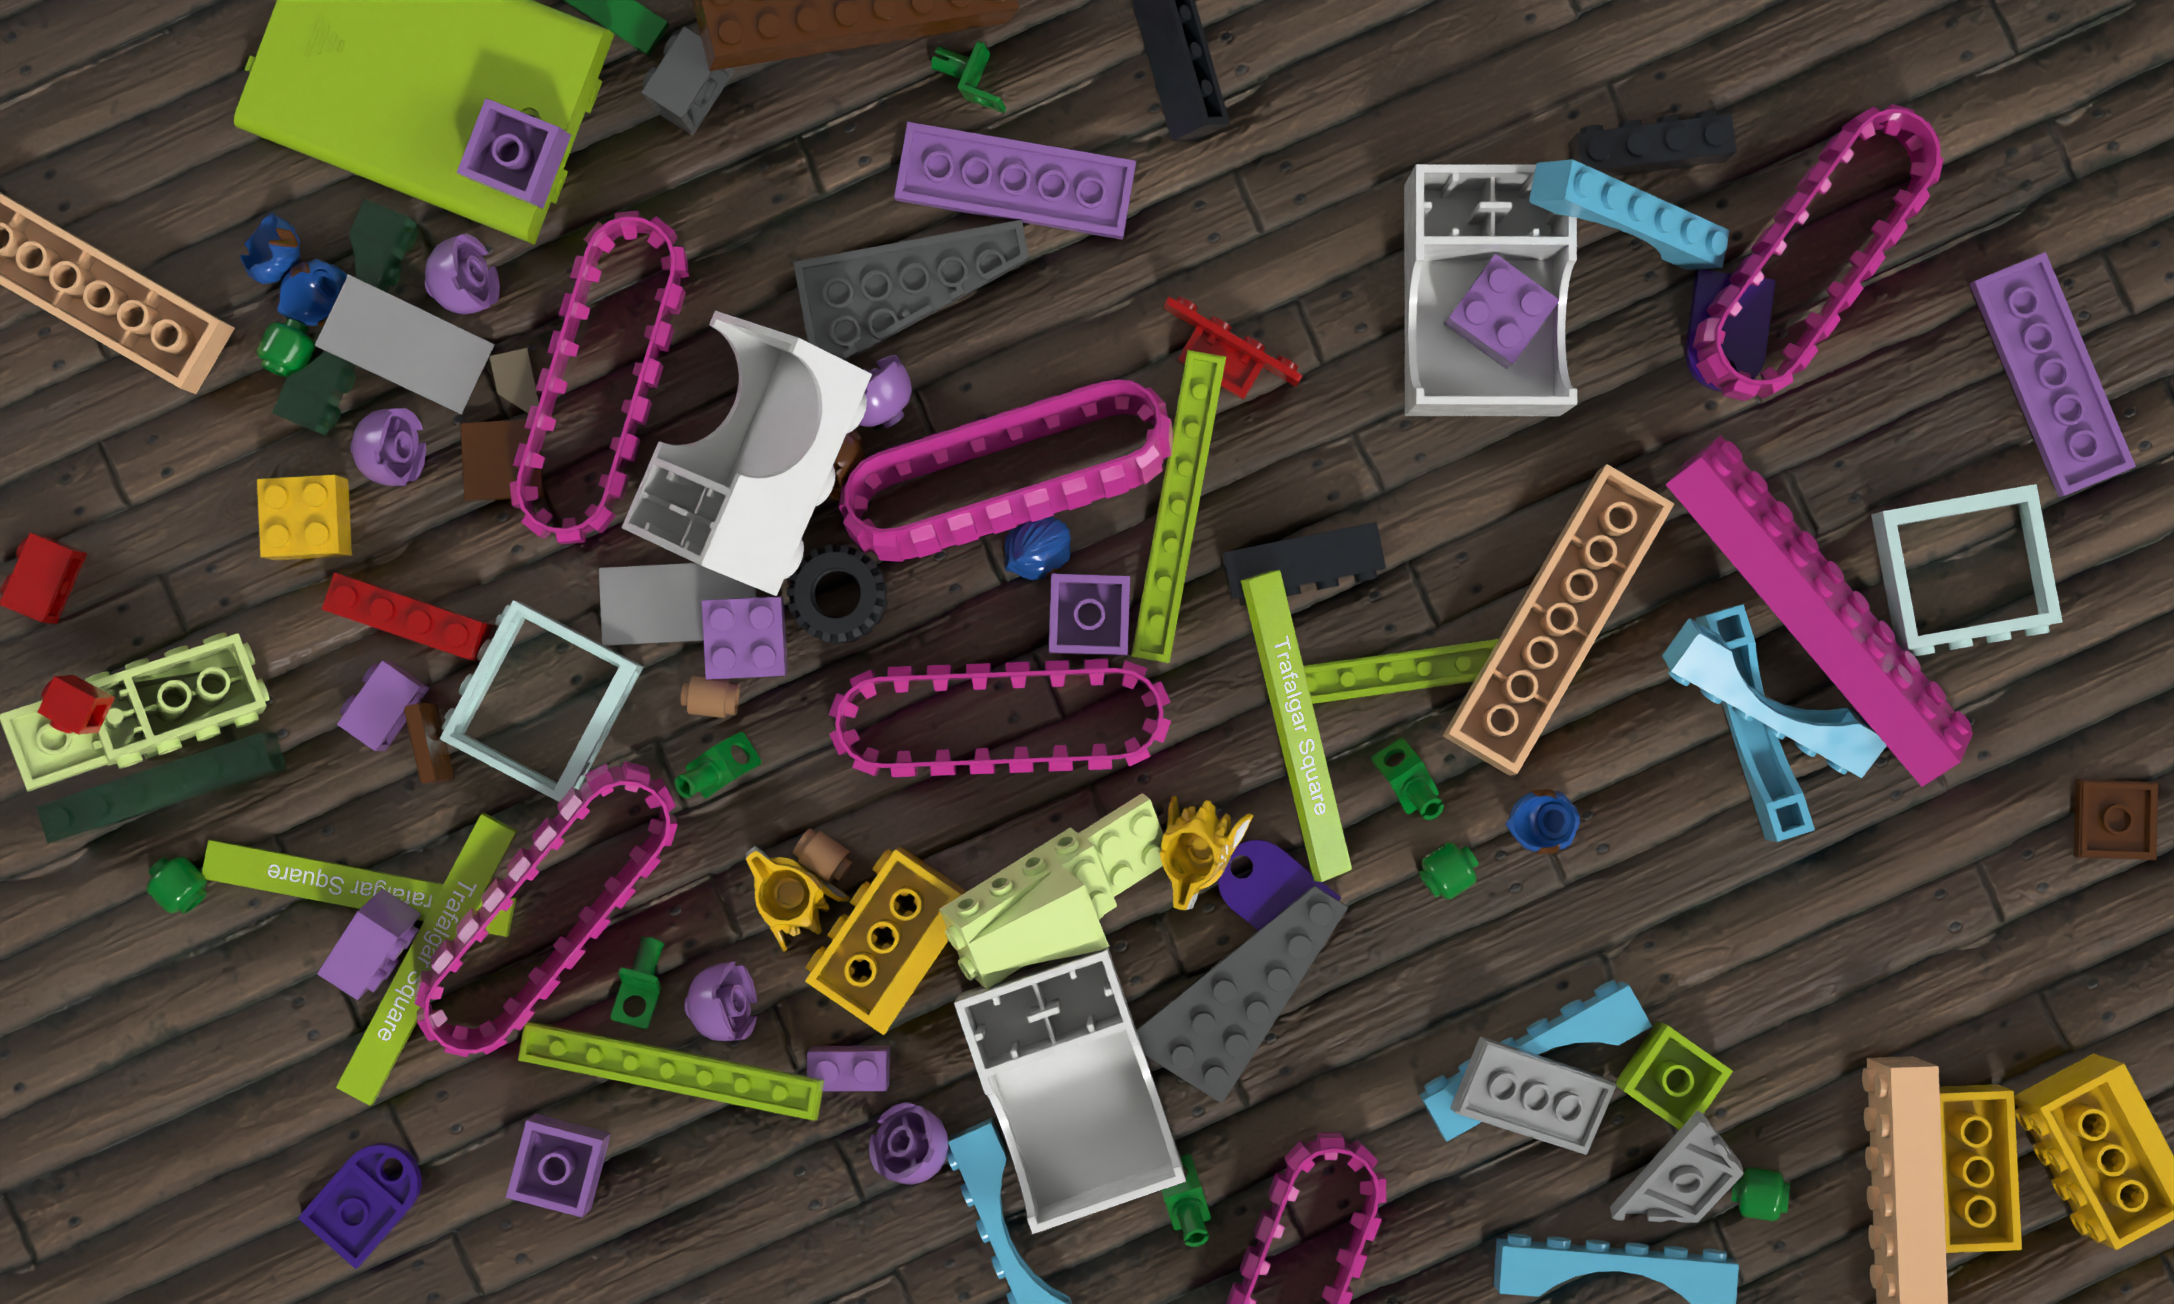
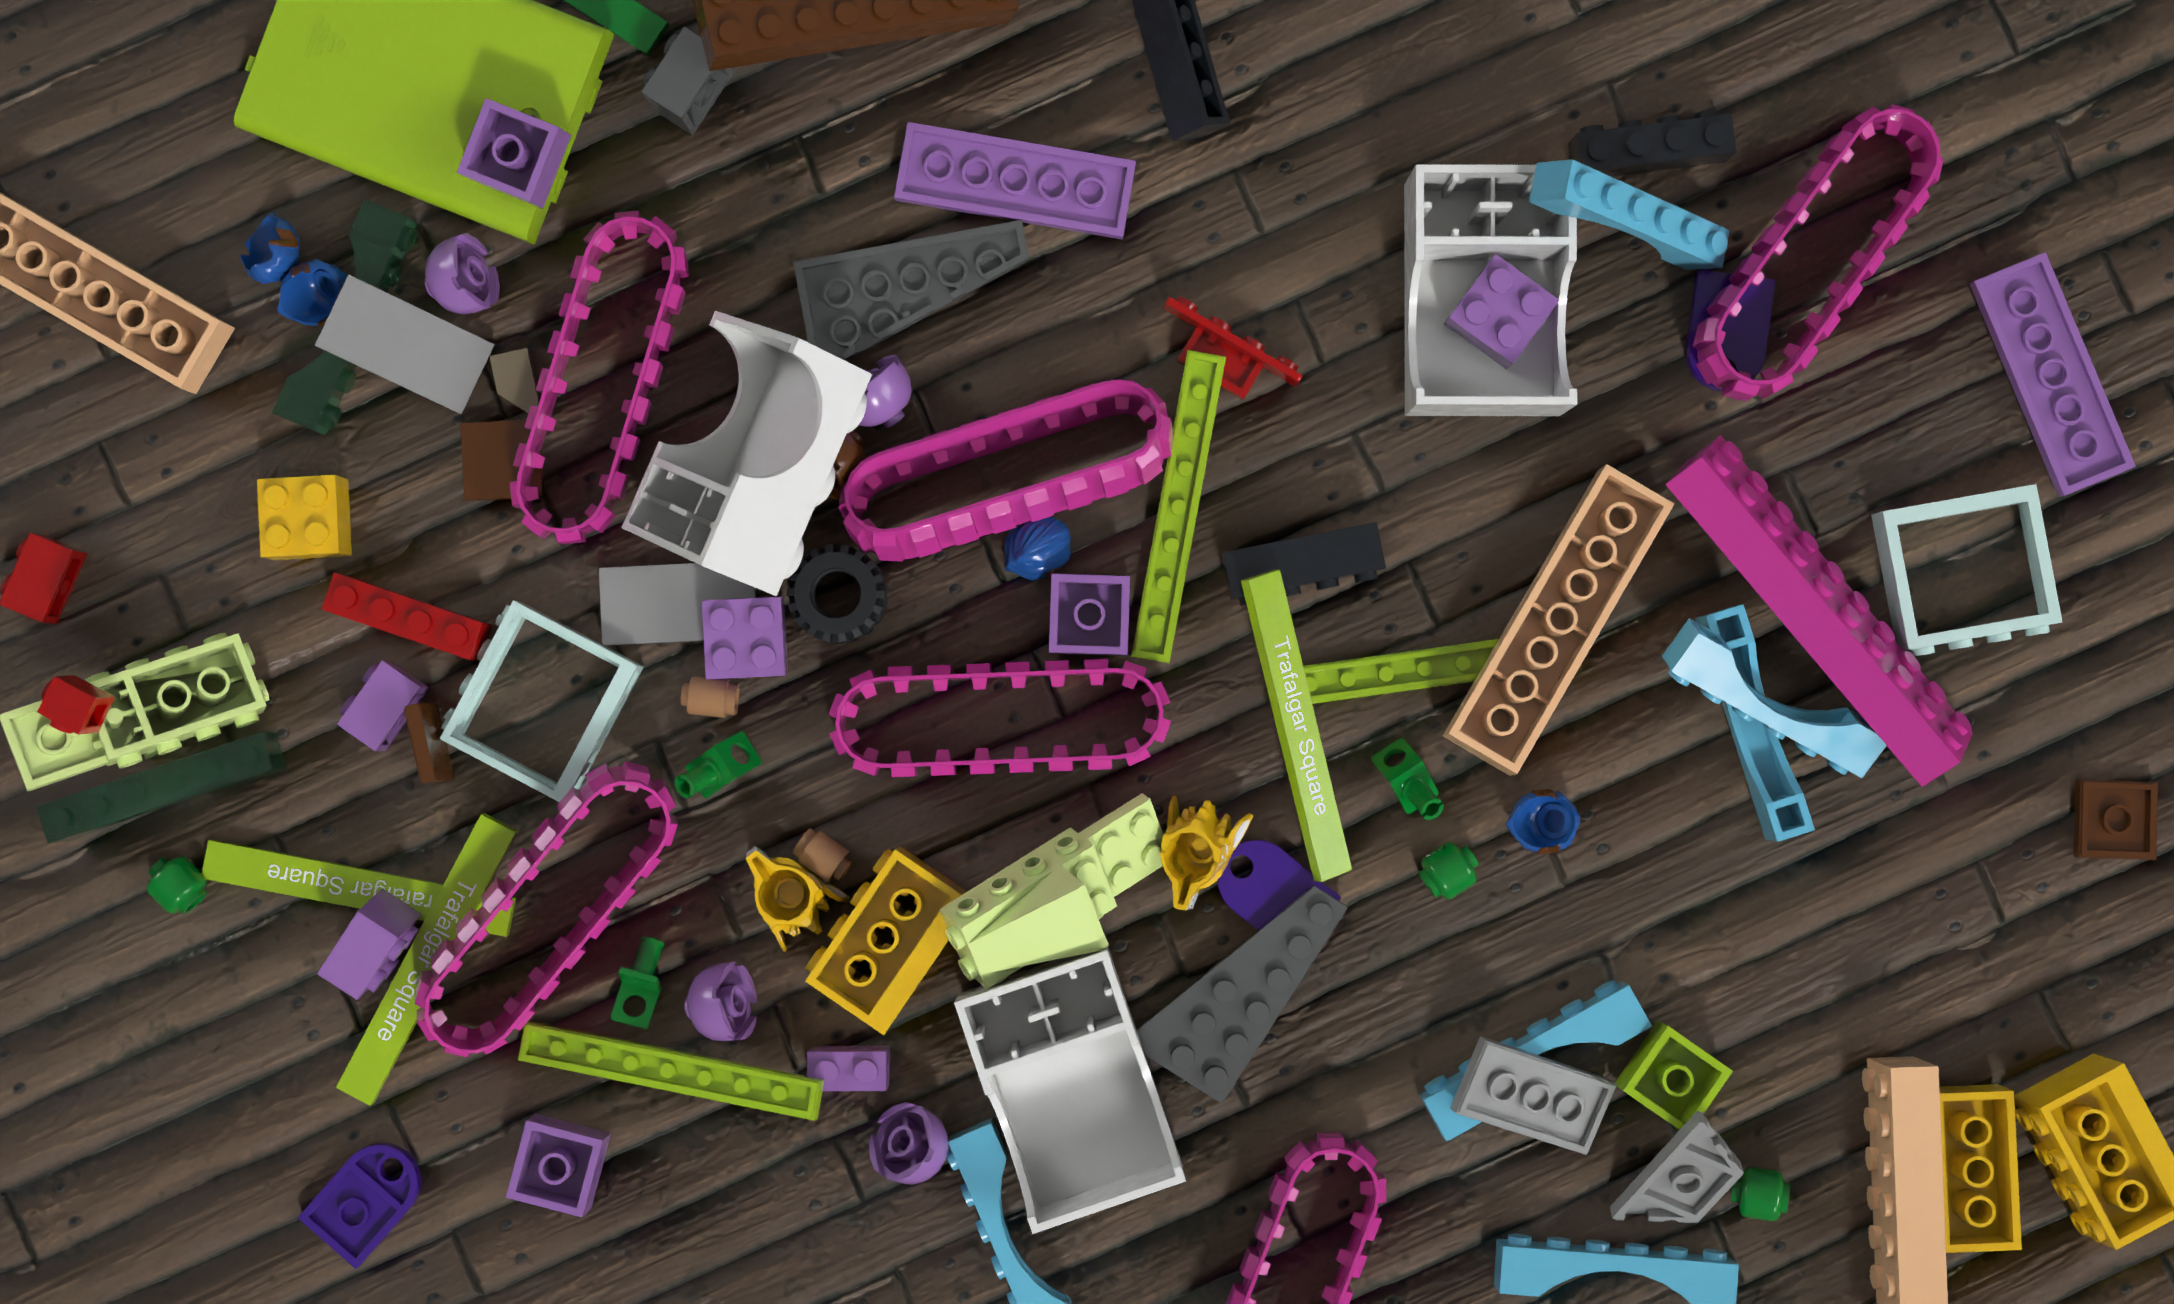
green head [256,318,315,379] -> none
medium lavender cylinder [351,408,426,486] -> none
green bracket [931,41,1007,114] -> none
green bracket [1161,1154,1211,1247] -> none

